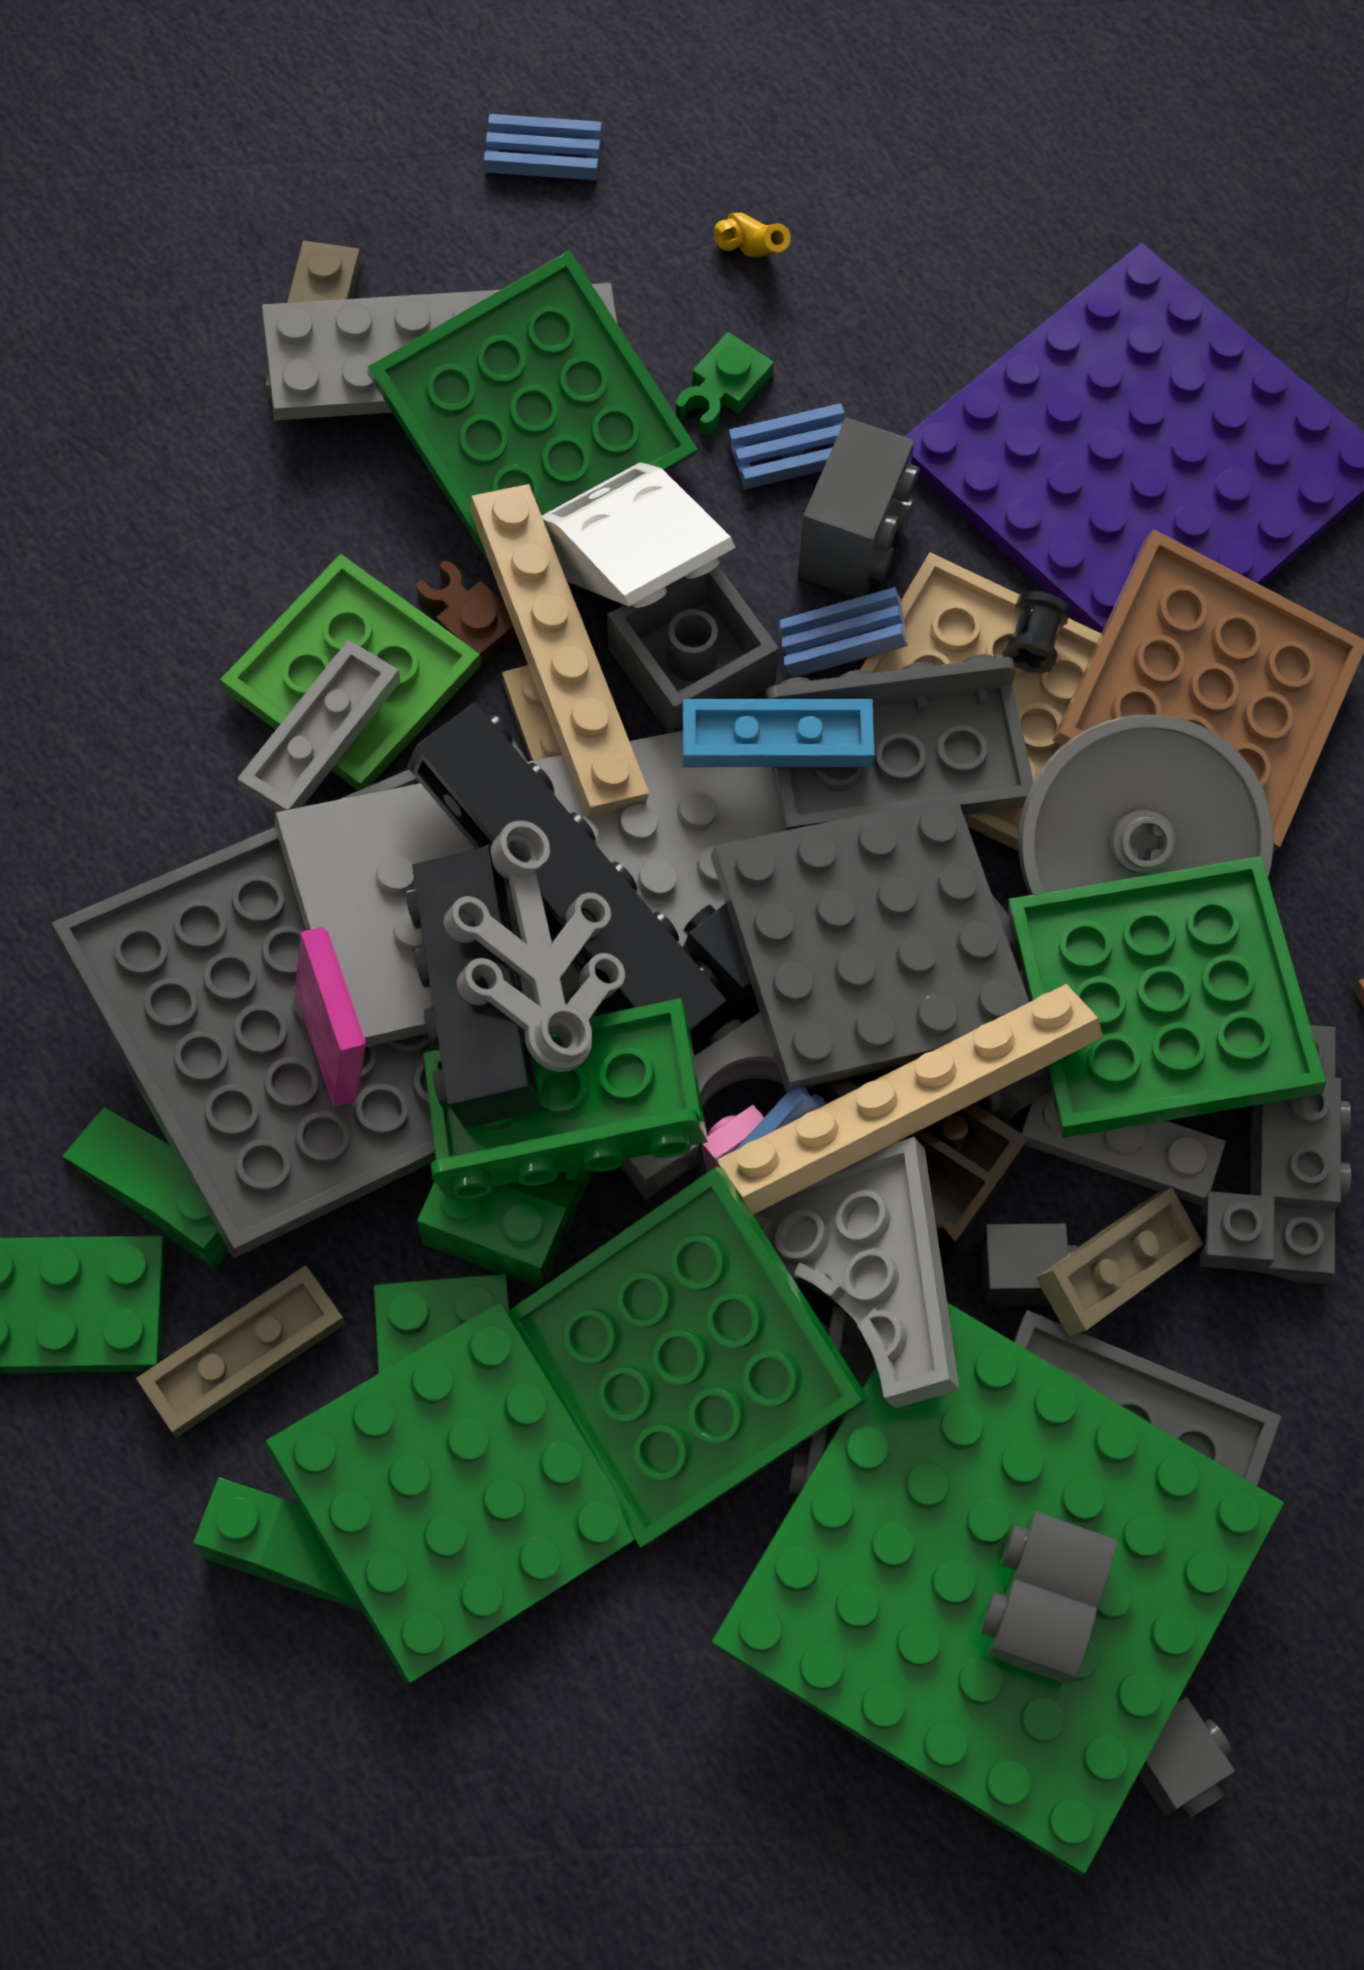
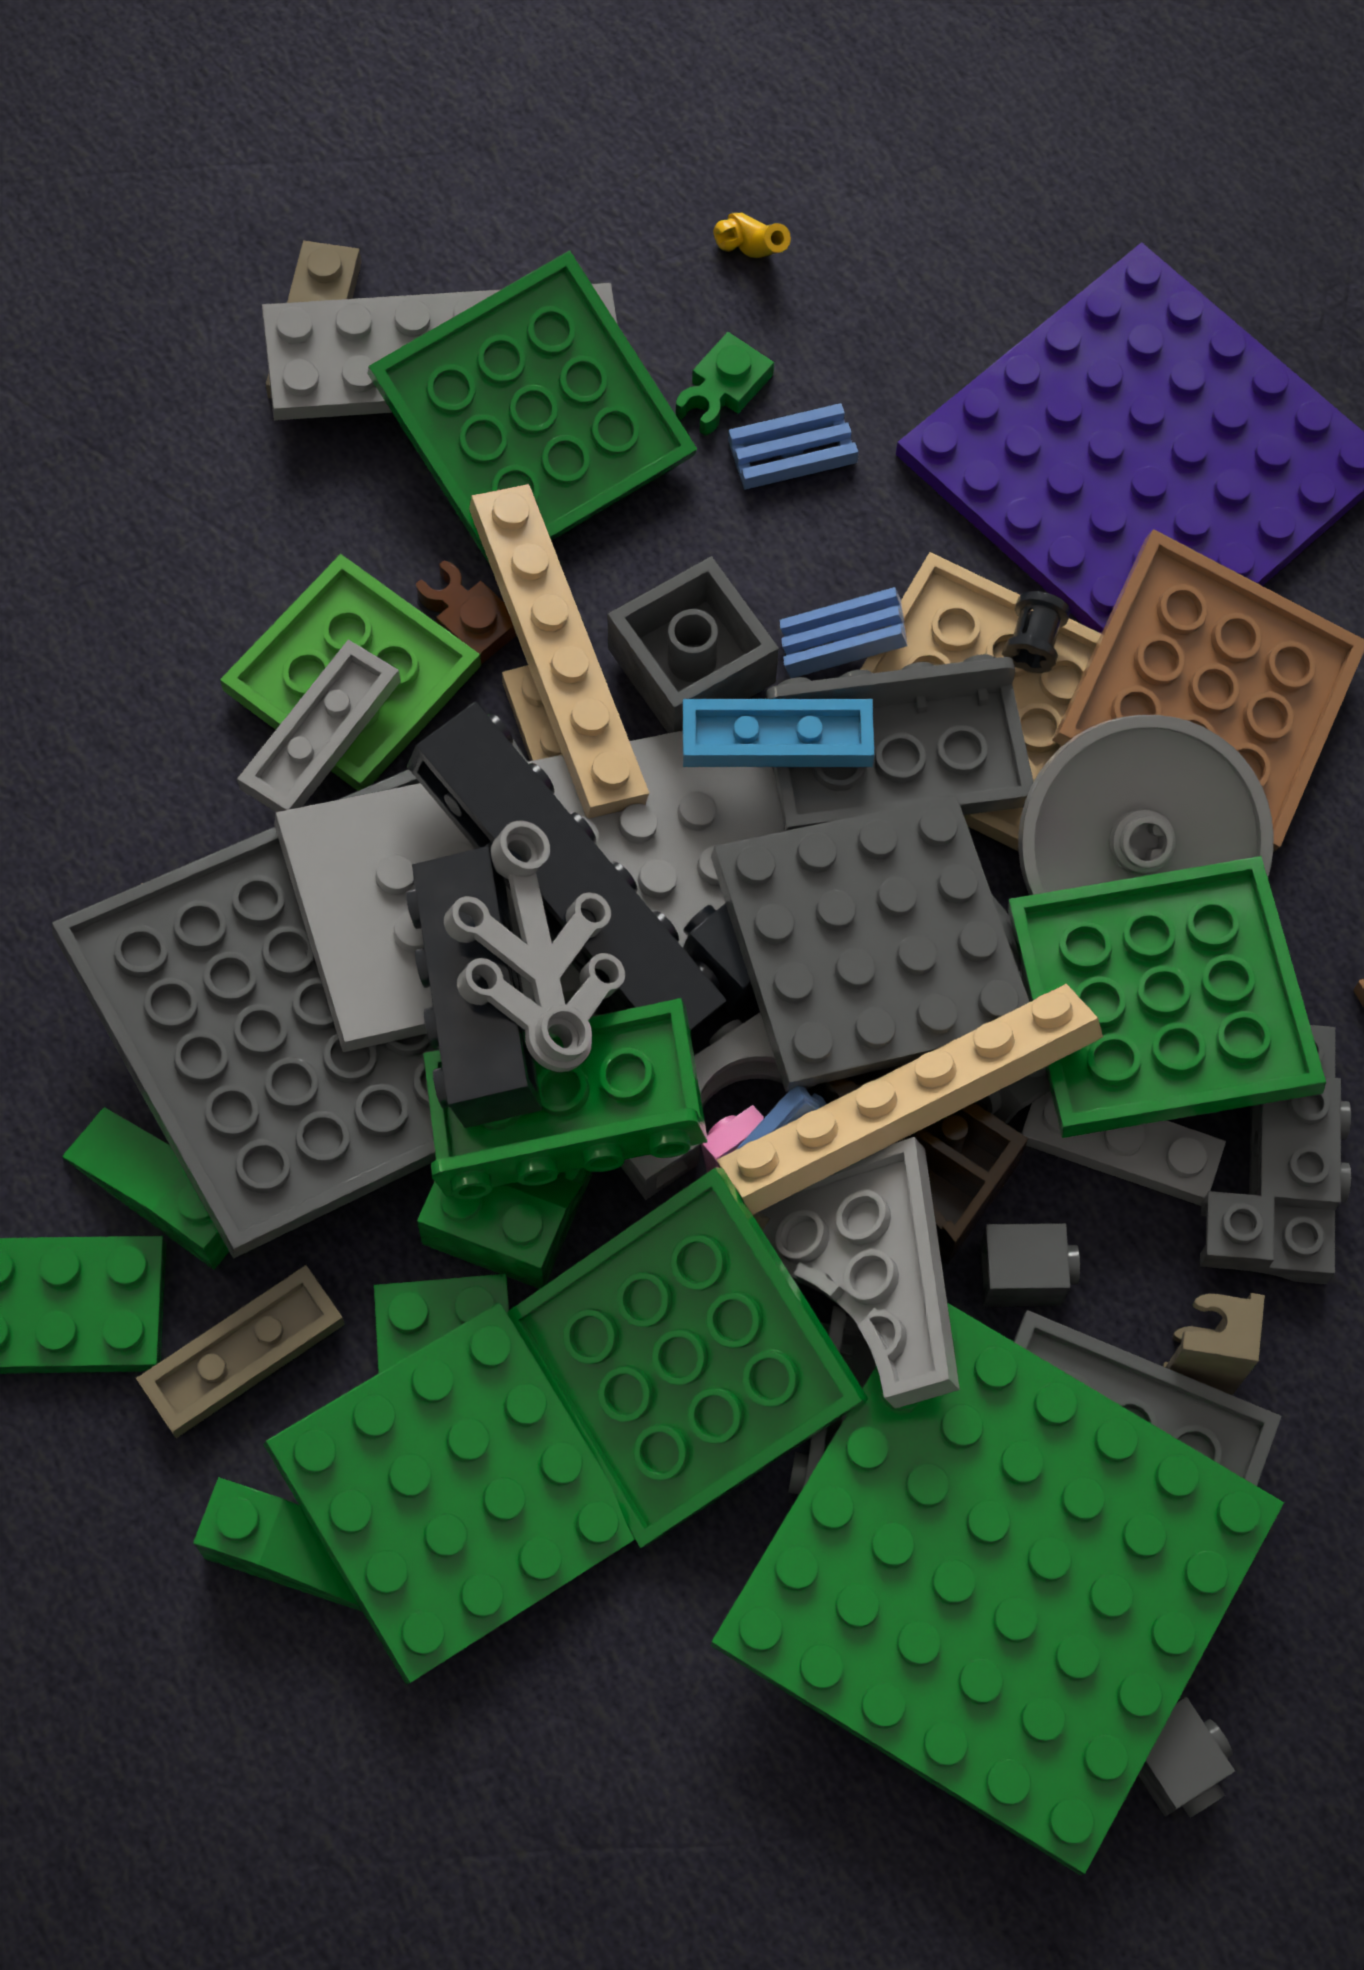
dark pink tile [295,926,366,1107] -> none
medium blue tile [484,114,602,181] -> none
white slope [542,462,735,608] -> none
dark grey brick [797,417,920,598] -> none
dark grey brick [980,1511,1117,1685] -> none
dark tan plate [1036,1187,1204,1337] -> none
none -> dark tan hinge [1162,1293,1265,1395]

